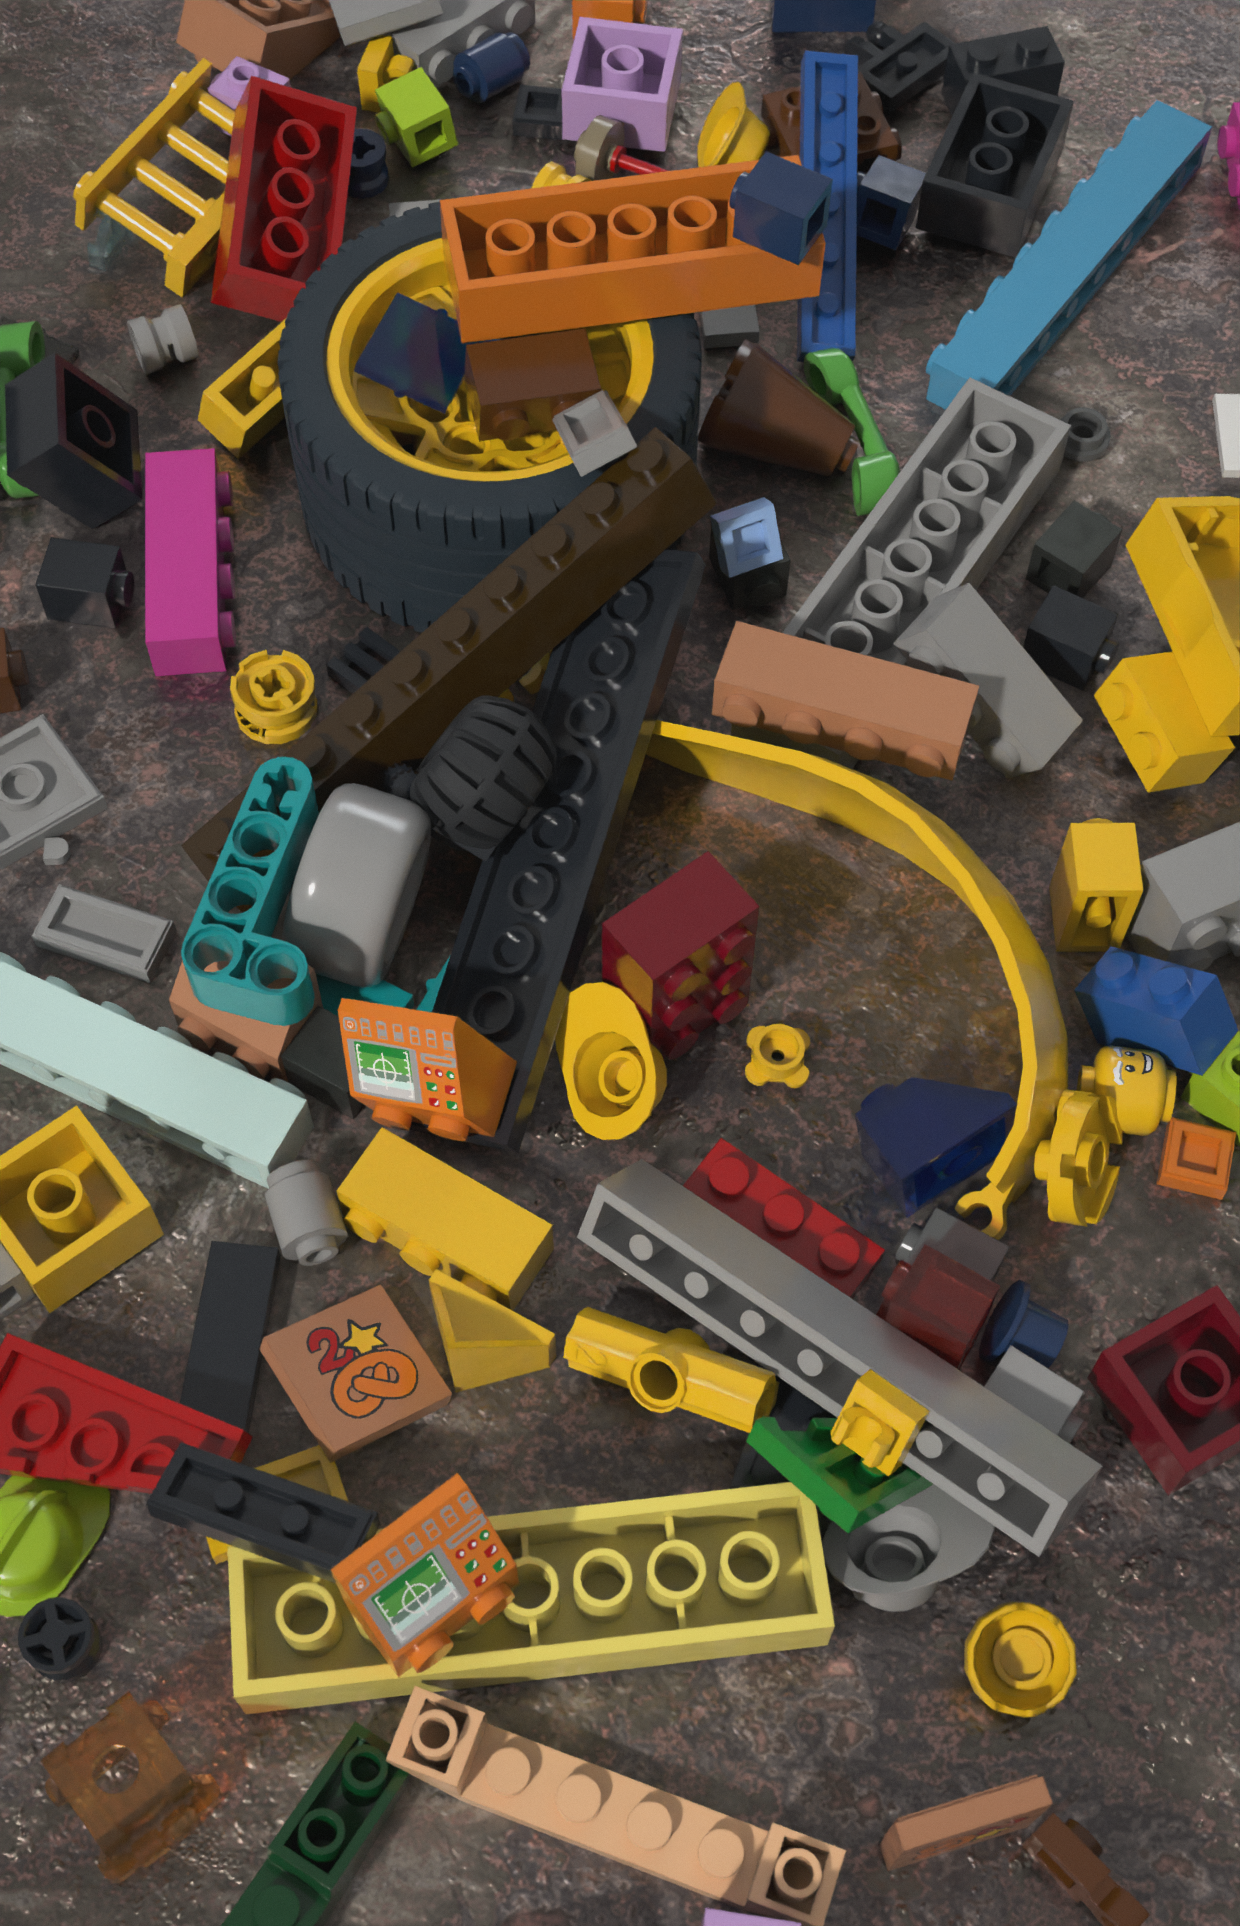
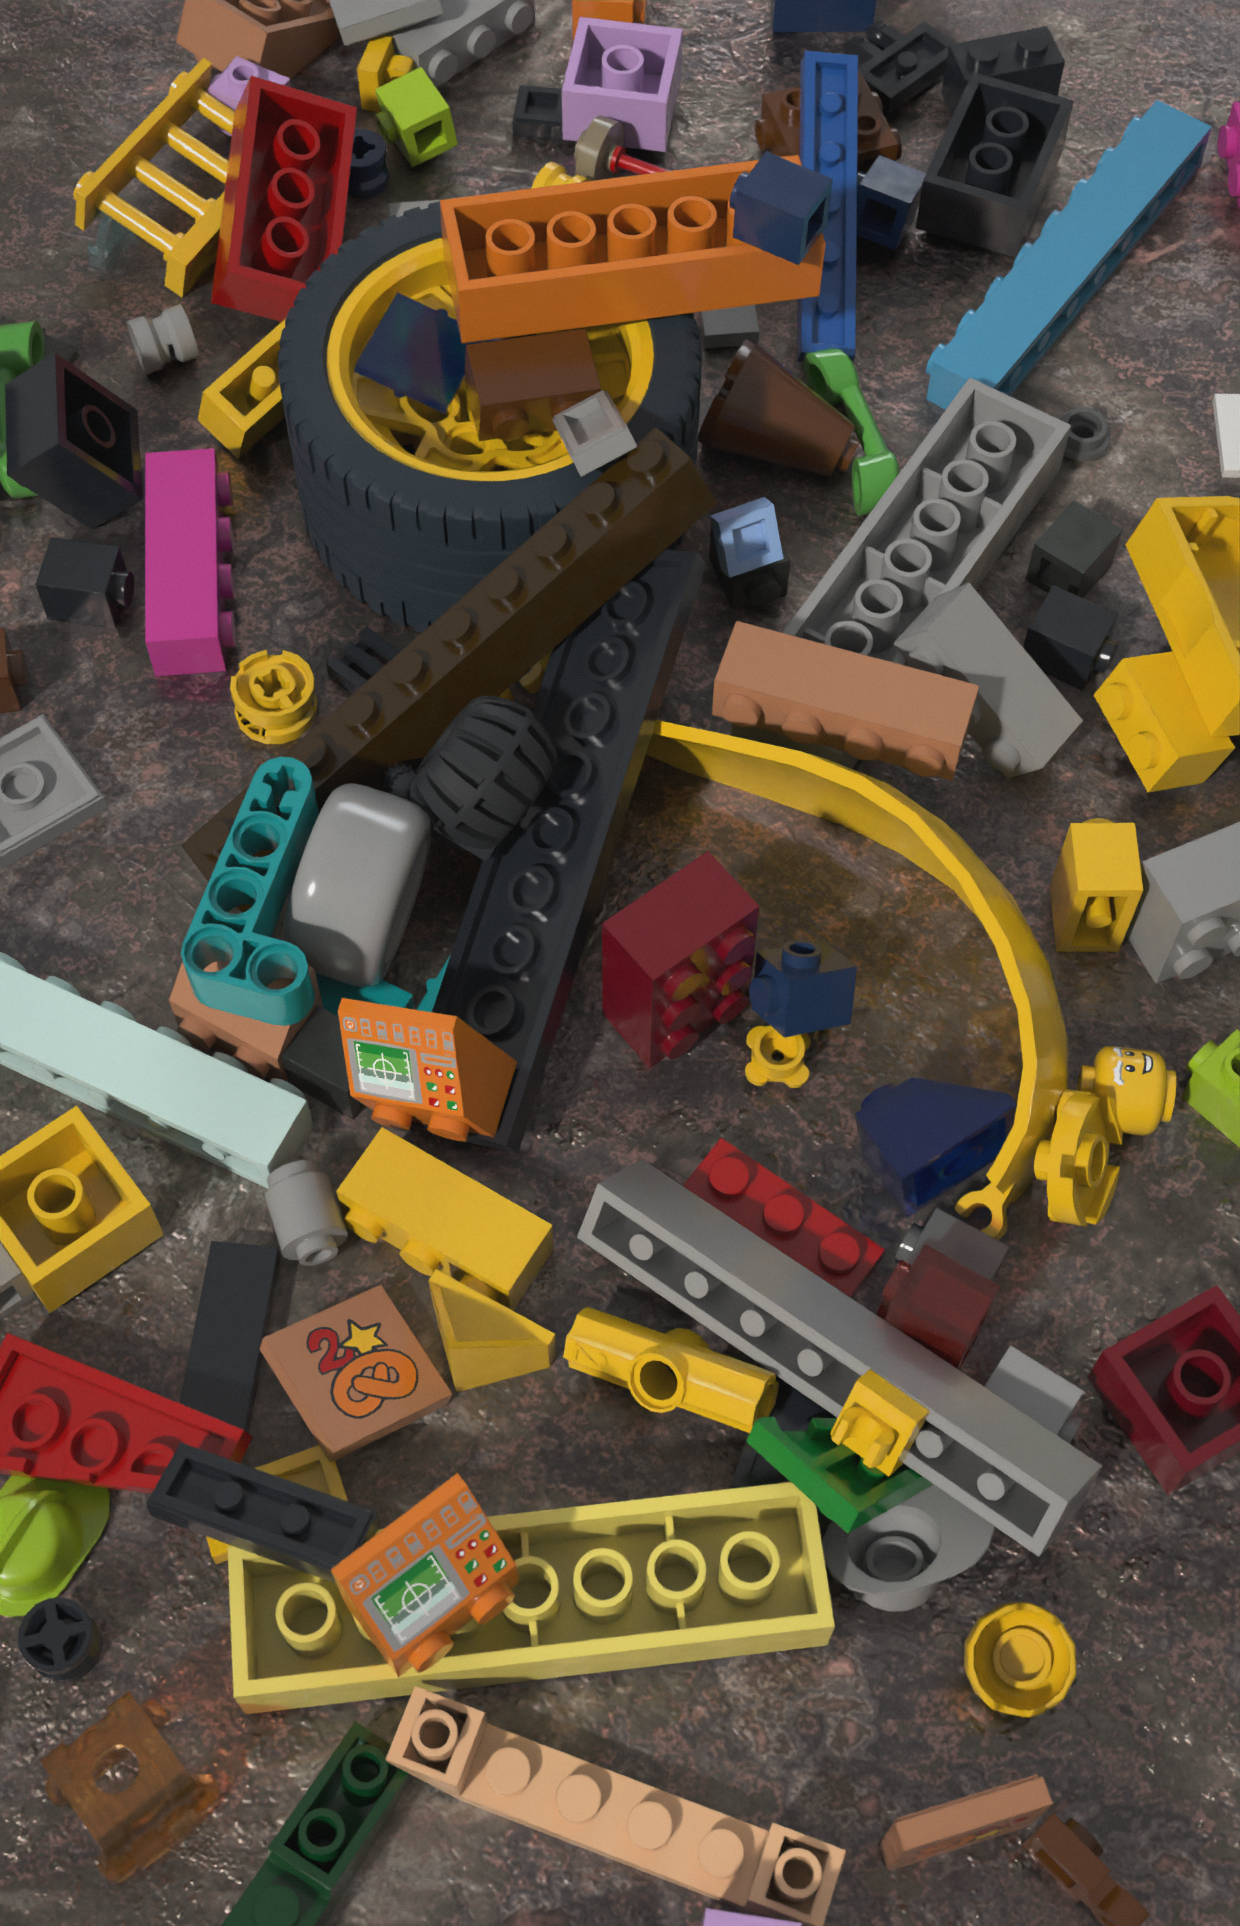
light grey tile [32,884,177,984] -> none
light grey piece [43,837,71,865] -> none
dark blue brick [453,32,530,103] -> none
yellow piece [555,982,667,1140] -> none
yellow piece [697,82,769,167] -> none
dark blue piece [979,1280,1069,1368] -> none
blue brick [1074,946,1239,1076] -> none
orange tile [1156,1117,1236,1200] -> none
none -> dark blue brick [749,939,857,1038]

